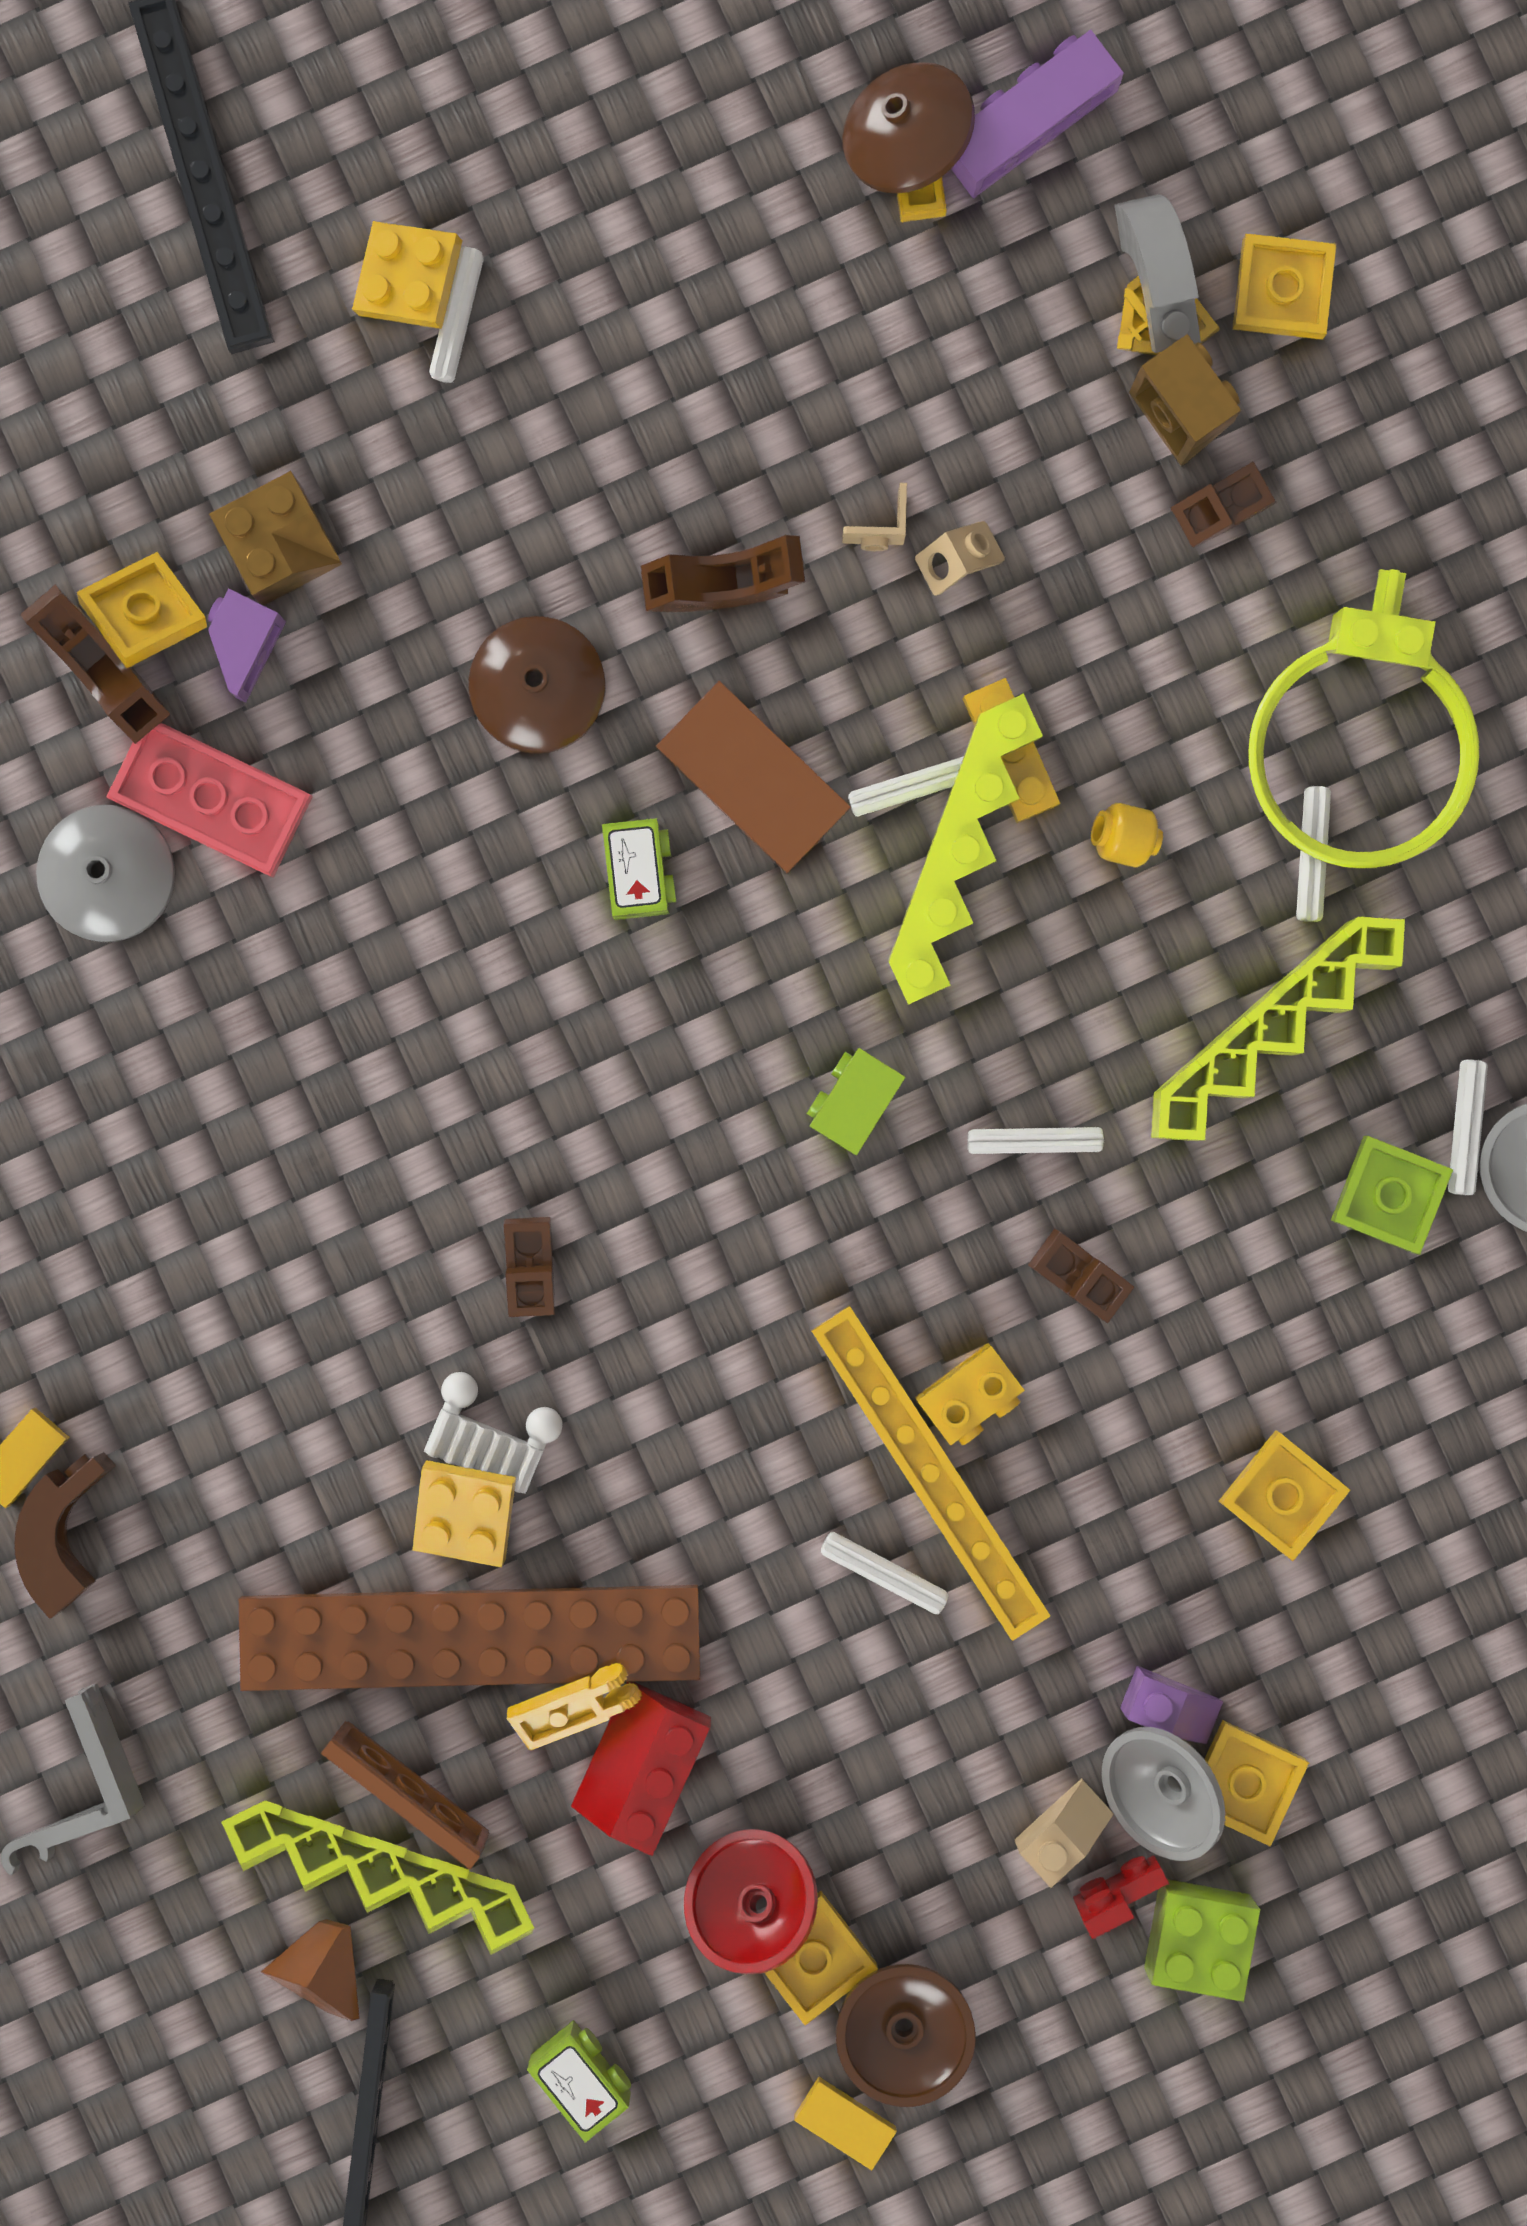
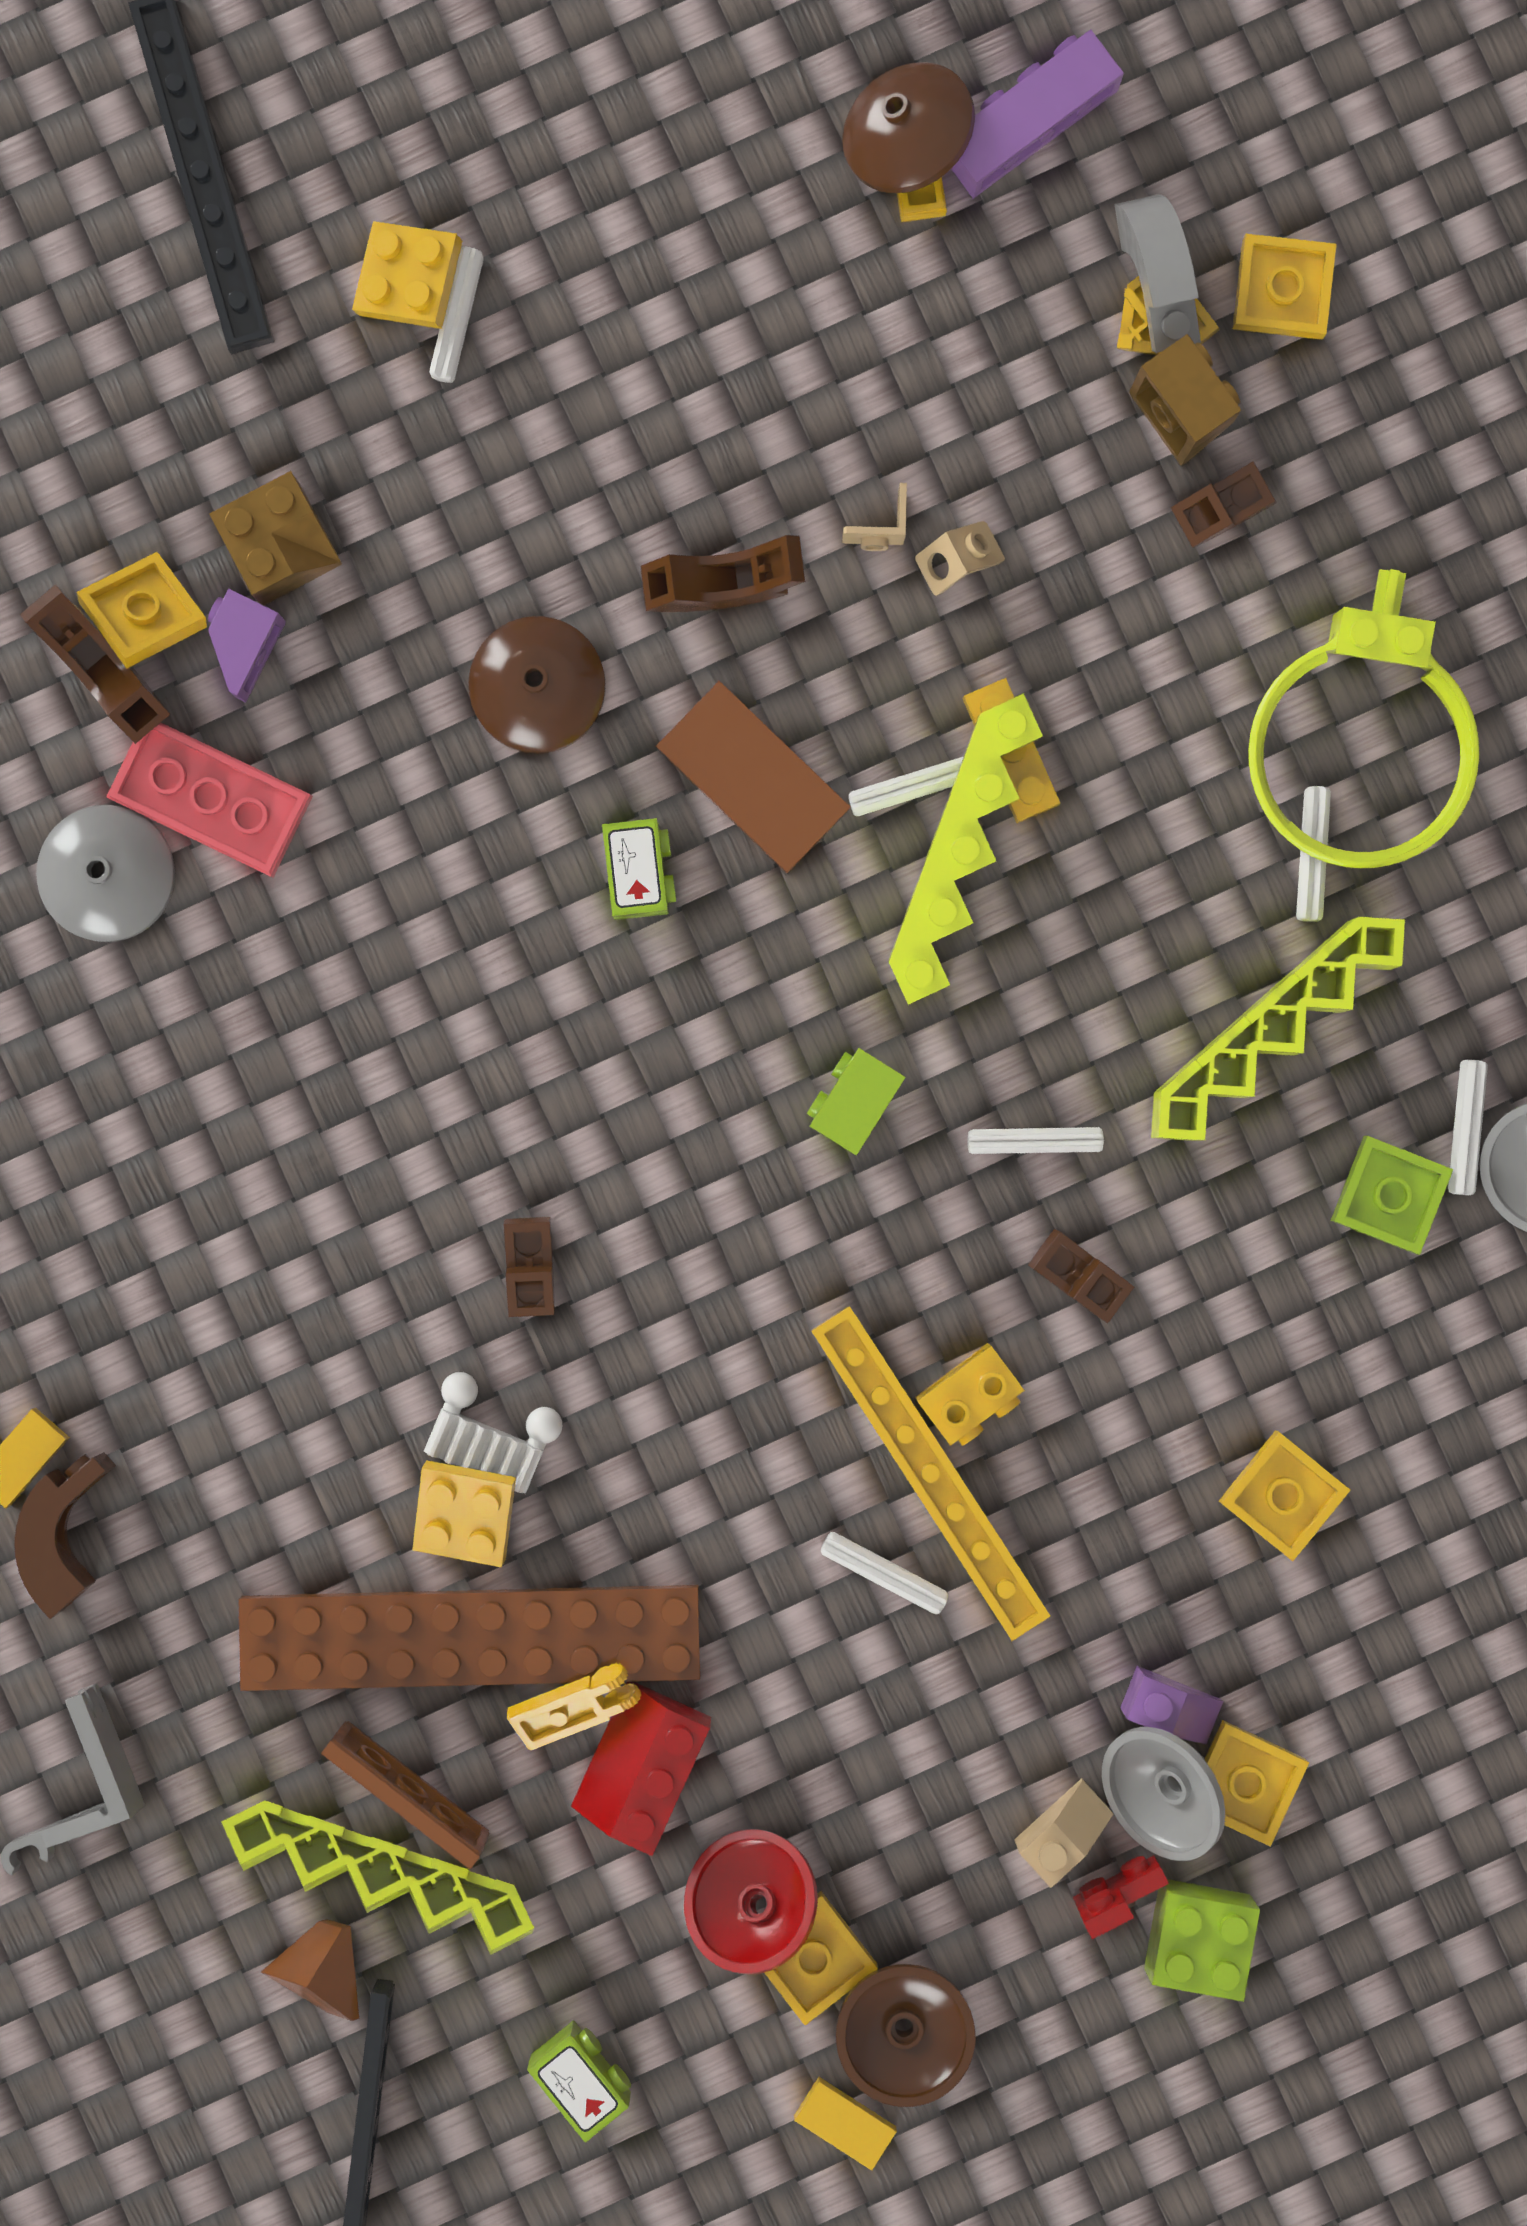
yellow head [1091,802,1163,867] -> none

